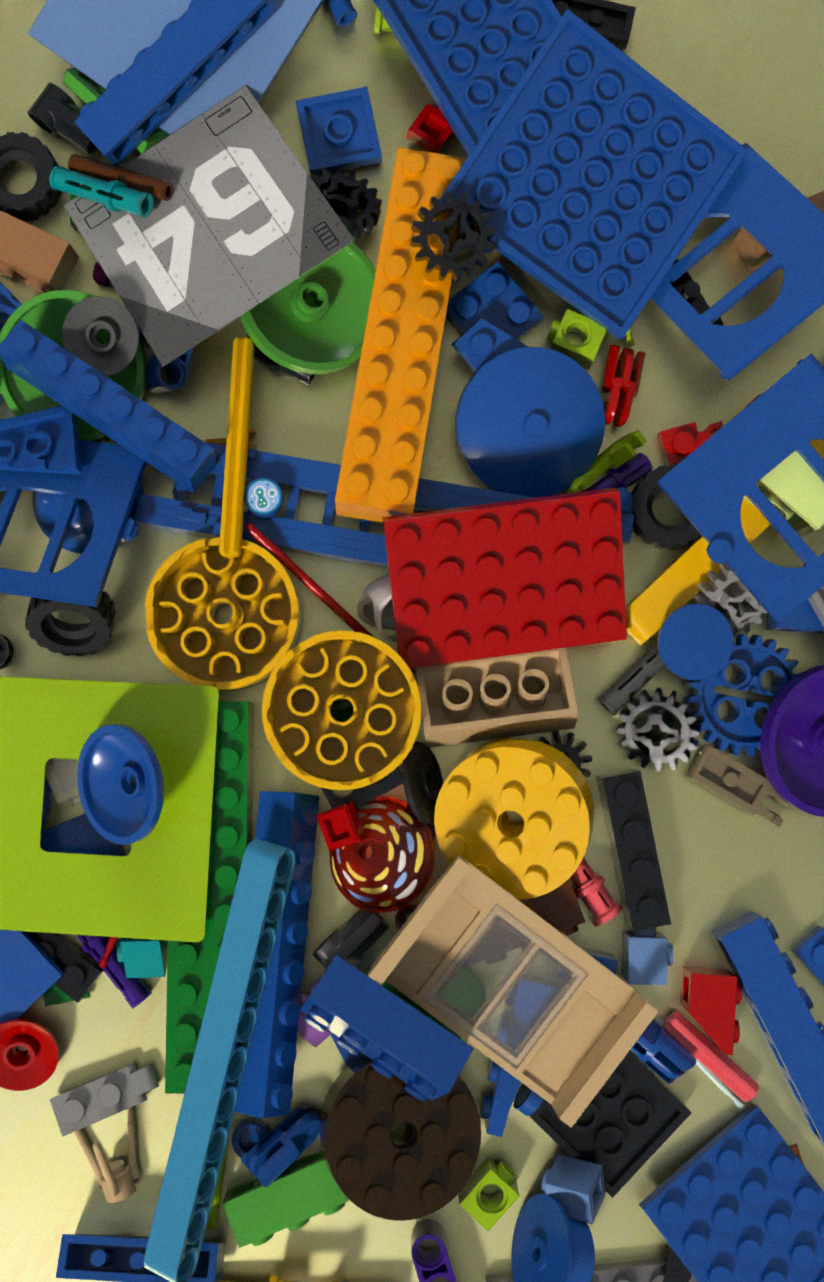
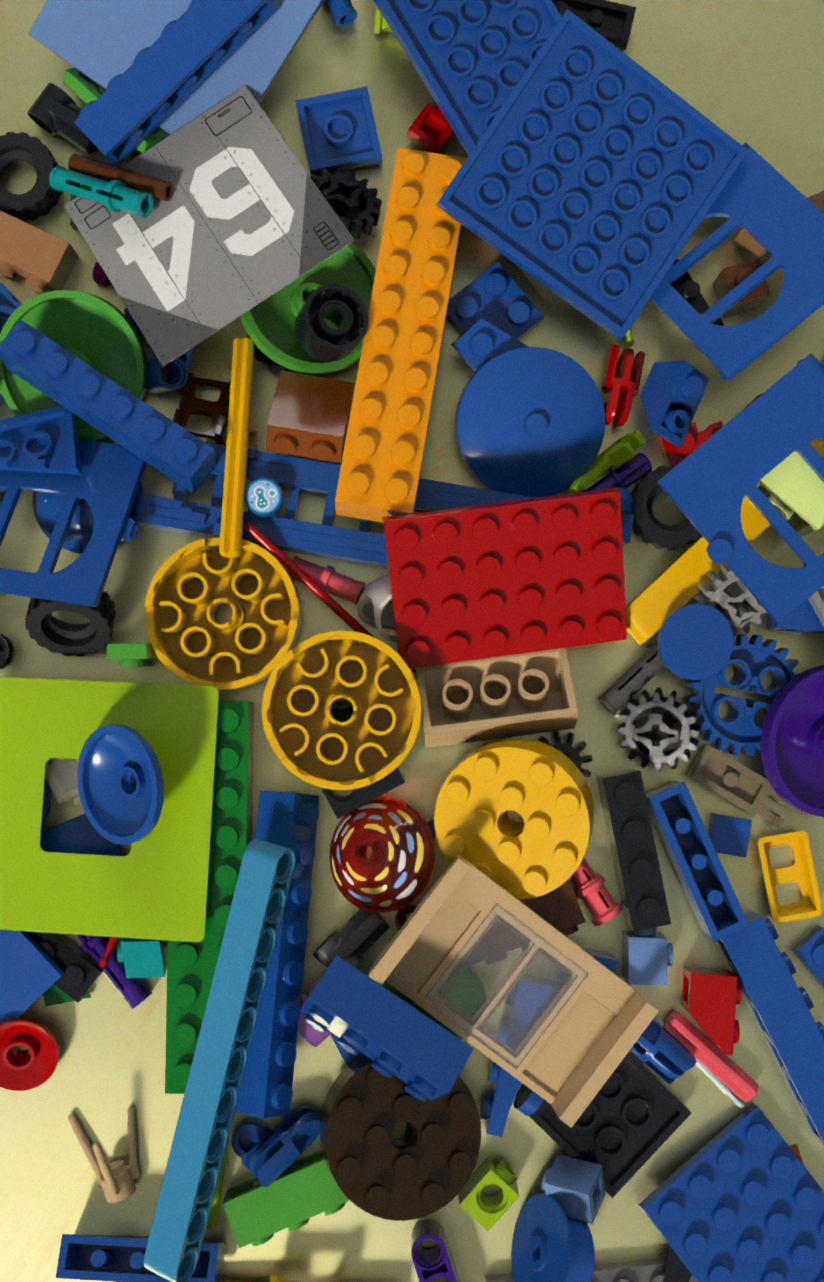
light grey hinge [50,1063,159,1137] -> none
dark grey dish [62,297,140,376] -> none
red tile [316,801,367,851] -> none
black wheel [402,741,443,825] -> none
black gear [410,192,496,282] -> none
lime brick [546,309,607,370] -> none
none -> bright green plate [107,643,158,667]
none -> reddish brown piece [173,373,231,445]
none -> dark orange brick [266,370,355,463]
none -> coral pin [288,556,365,605]
none -> black piece [295,284,369,362]
none -> blue slope [640,361,710,447]
none -> blue brick [645,780,749,942]
none -> blue tile [708,813,752,858]
none -> reddish brown brick [713,258,770,318]
none -> yellow piece [757,830,822,923]

